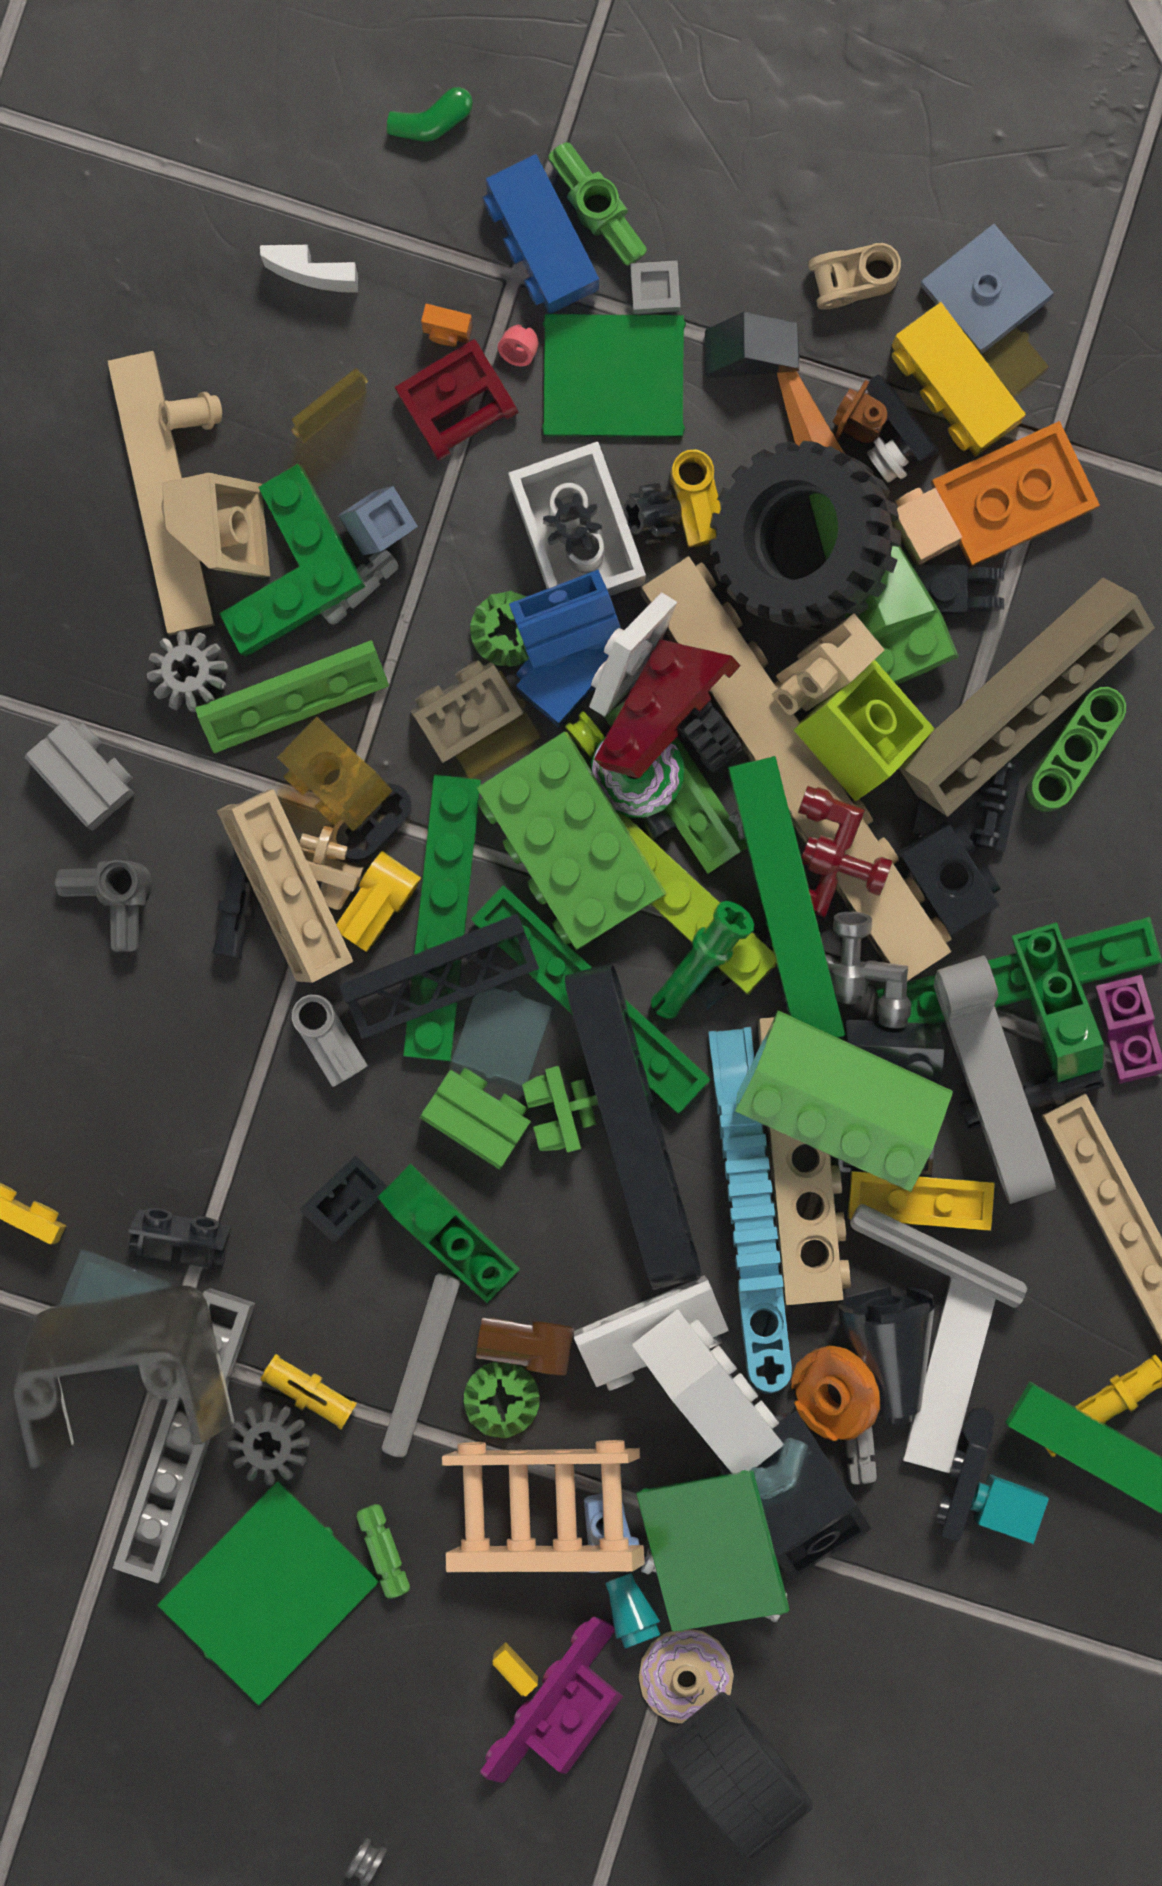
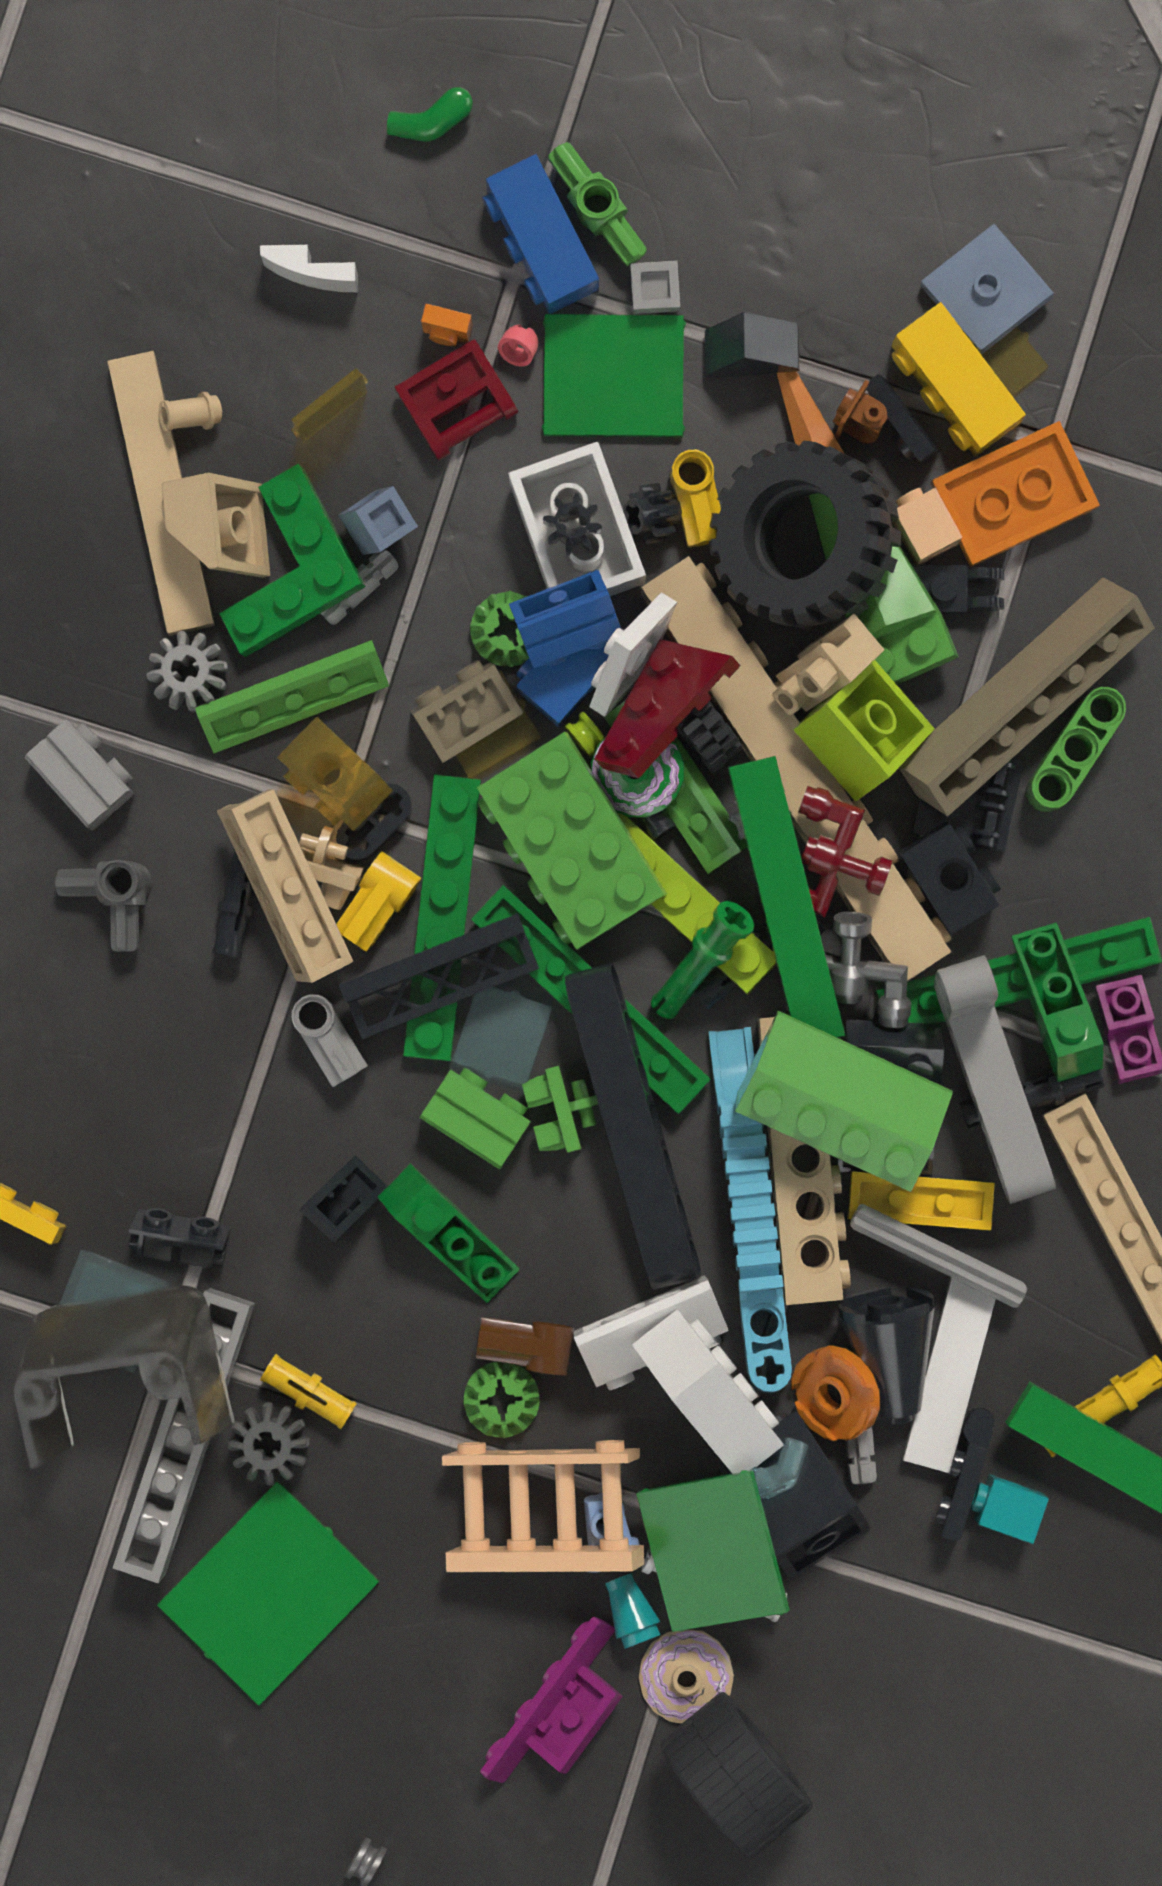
bright green axle [357,1504,410,1598] -> none
light grey axle [382,1273,460,1457] -> none
yellow tile [493,1642,538,1697] -> none
tan piece [807,243,901,310] -> none
white plate [867,437,909,483] -> none

